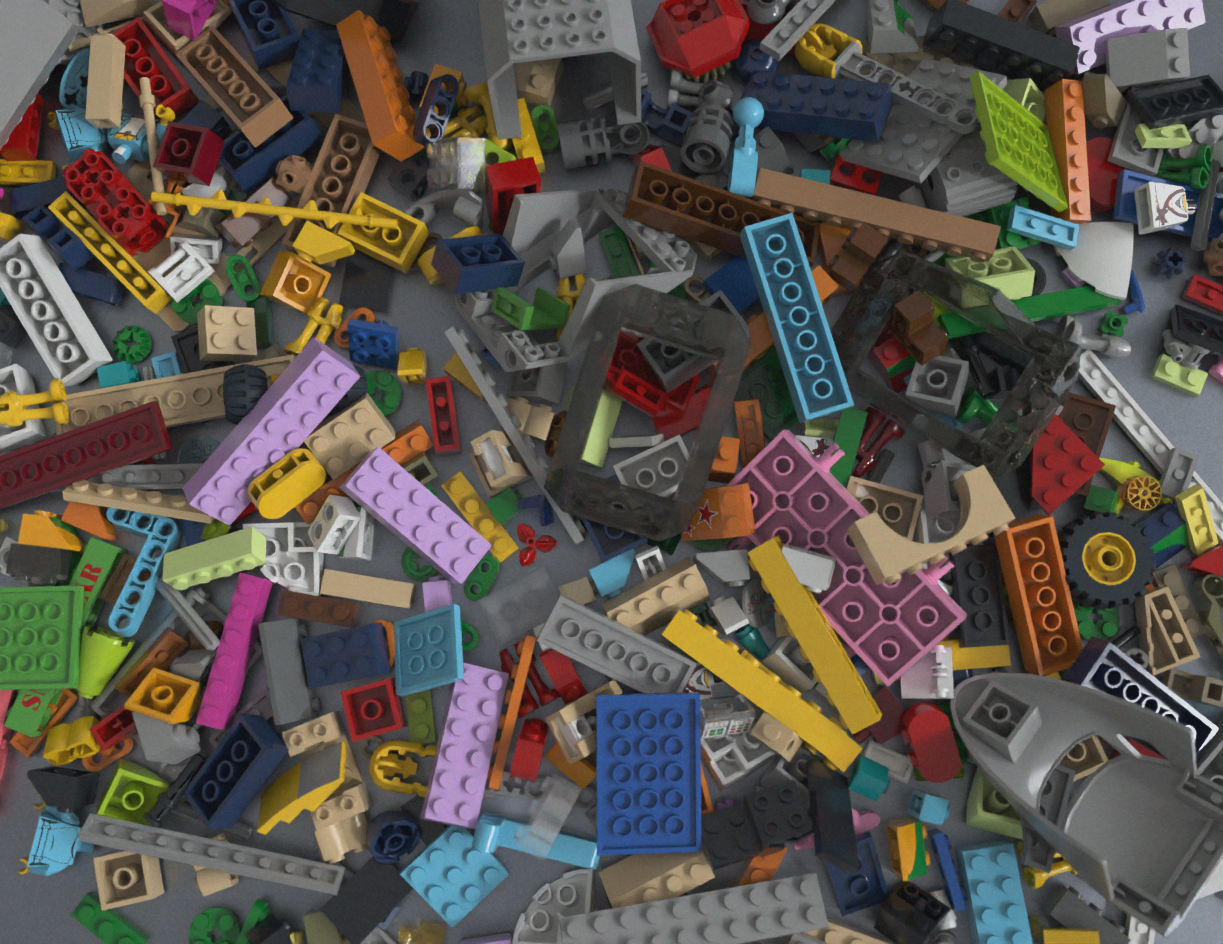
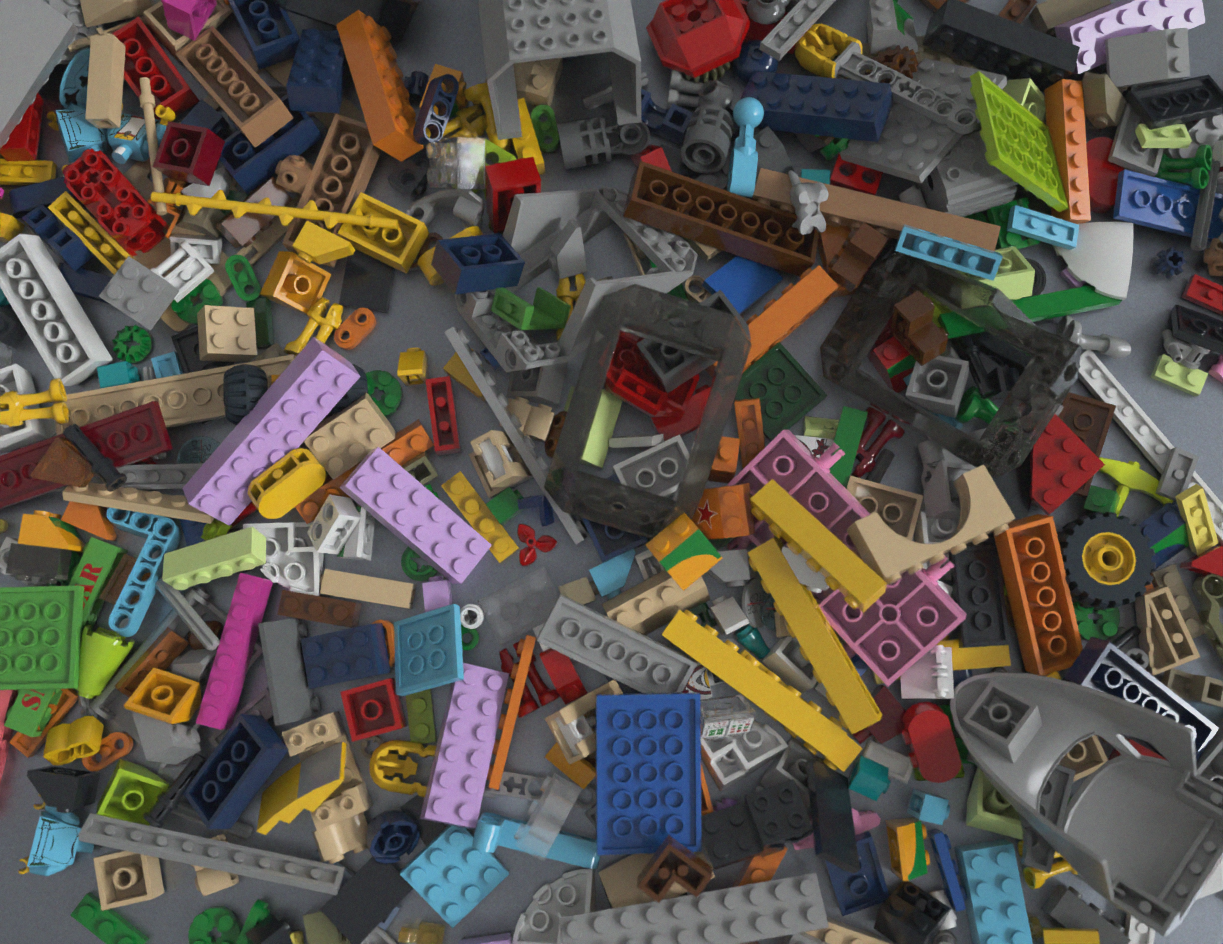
red slope [90,705,138,750] -> none
blue plate [347,318,399,370] -> none
green plate [464,554,501,601] -> none
red brick [510,718,549,783] -> none
green plate [598,227,638,279] -> none
medium azure brick [740,213,854,423] -> none
tan torso [749,712,803,762] -> none
green plate [1100,311,1128,337] -> none
clear orange wheel [1119,476,1162,510] -> none
blue bar [1122,270,1145,315] -> none
white torso [1134,182,1196,234] -> none
none -> clear orange wing [30,437,94,488]
none -> black pin [63,424,127,492]
none -> light grey brick [99,256,179,331]
none -> white cone [460,604,484,629]
none -> reddish brown brick [637,834,713,903]
none -> light orange slope [646,512,723,591]
none -> yellow brick [750,479,886,613]
none -> light grey animal [788,170,829,235]
none -> reddish brown gear [865,45,919,83]
none -> medium azure brick [895,224,1003,281]

